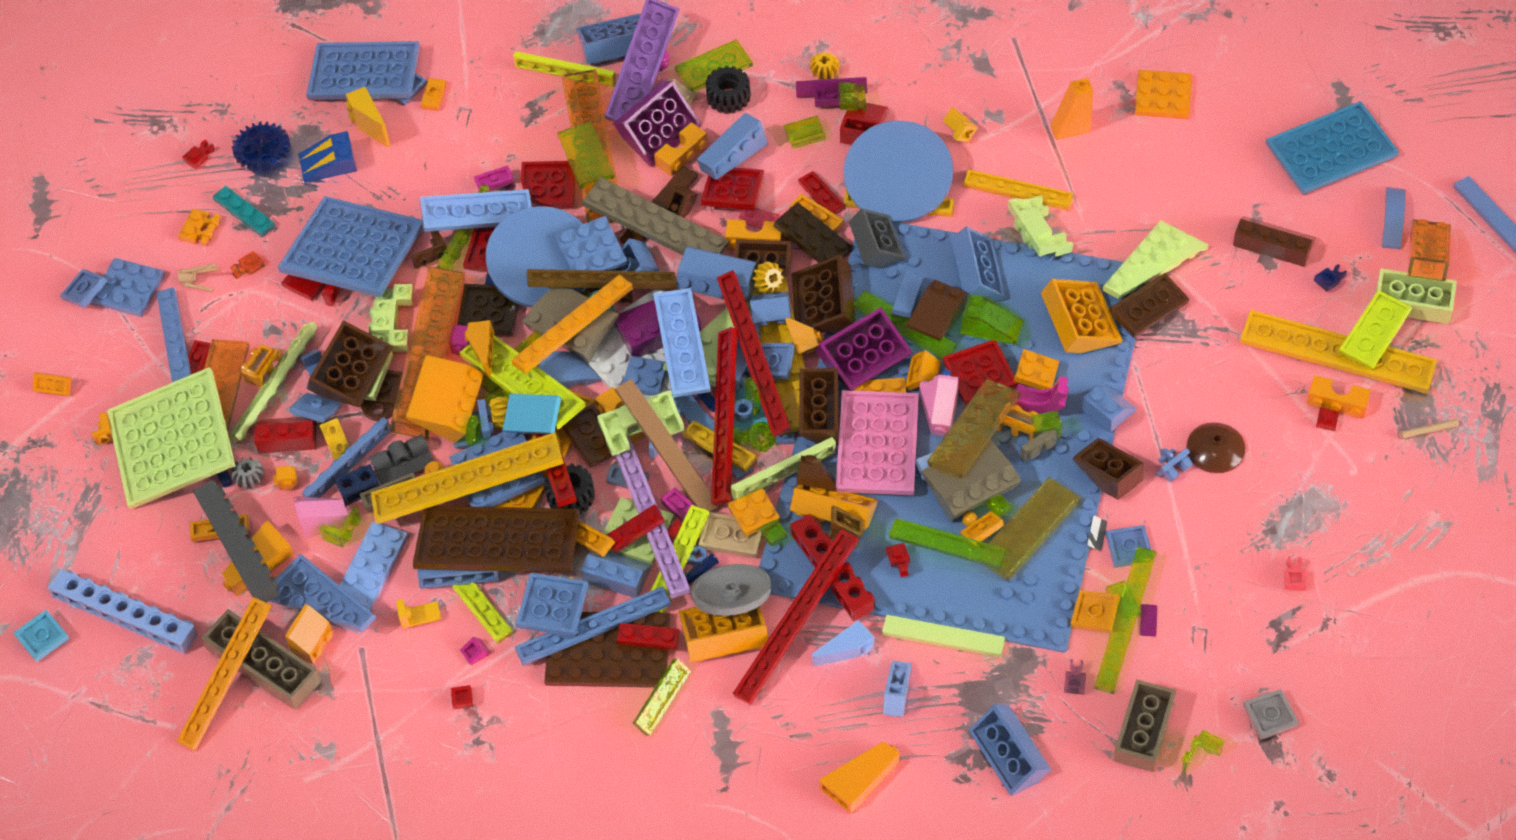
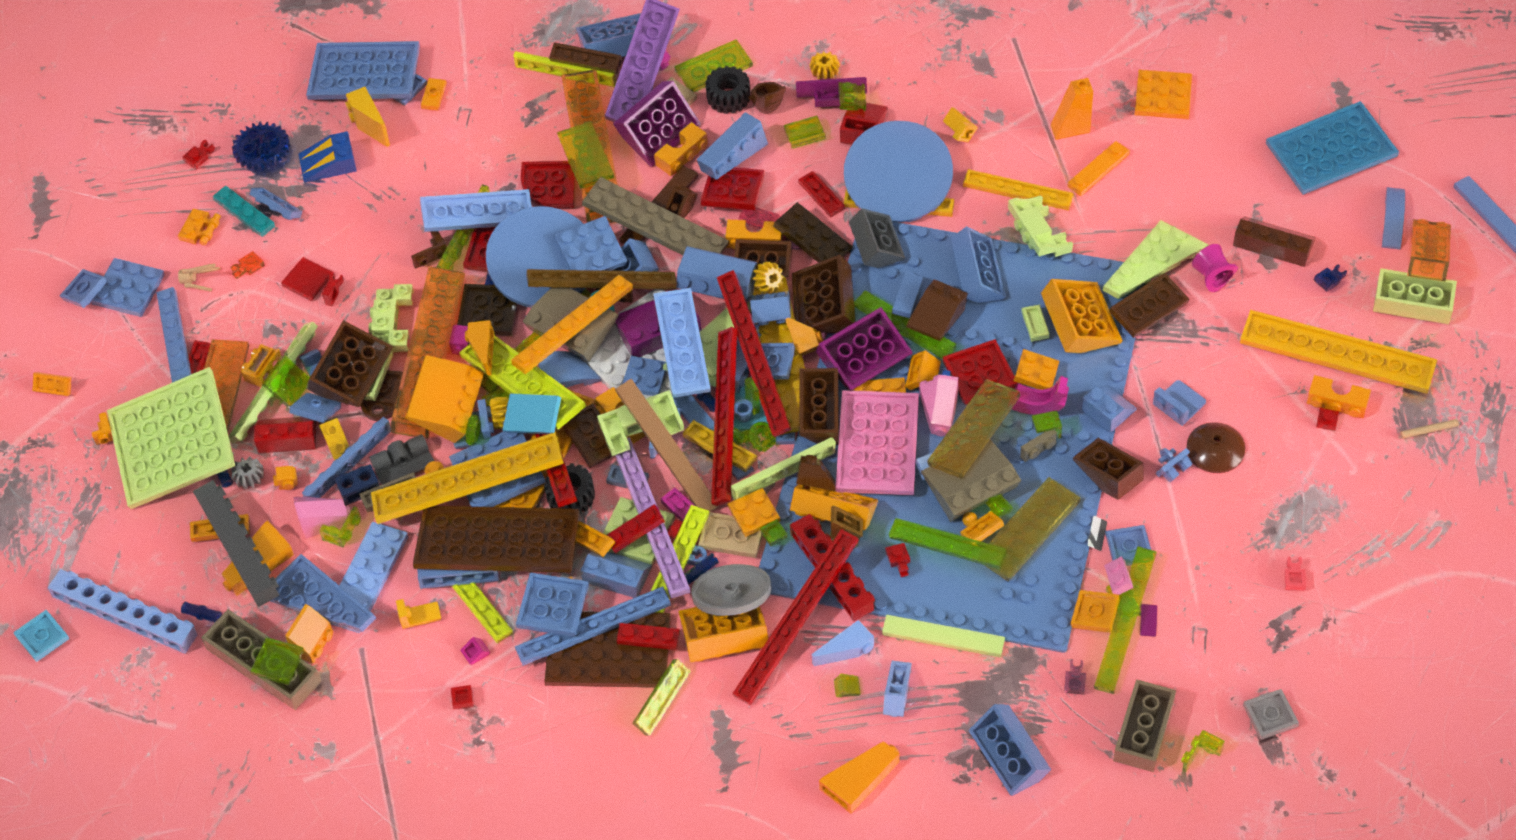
light orange tile [176,597,272,751] -> none
medium blue plate [278,196,424,298] -> none
dark pink plate [474,165,514,193] -> none
light orange plate [790,193,844,232] -> none
clear neon green slope [960,294,1024,345] -> none
light orange window [997,404,1042,441] -> none
neon yellow tile [1339,290,1412,370] -> none
none -> clear blue pin [181,601,222,623]
none -> medium blue plate [249,187,303,220]
none -> clear neon green tile [250,637,304,685]
none -> clear neon green plate [262,355,310,409]
none -> reddish brown plate [549,42,622,74]
none -> reddish brown helmet [749,81,786,114]
none -> clear neon green slope [834,673,861,698]
none -> yellowish green tile [1021,304,1050,342]
none -> light orange plate [1067,141,1130,196]
none -> bright pink plate [1104,556,1133,594]
none -> medium blue bracket [1153,380,1206,426]
none -> dark pink hat [1192,244,1238,292]

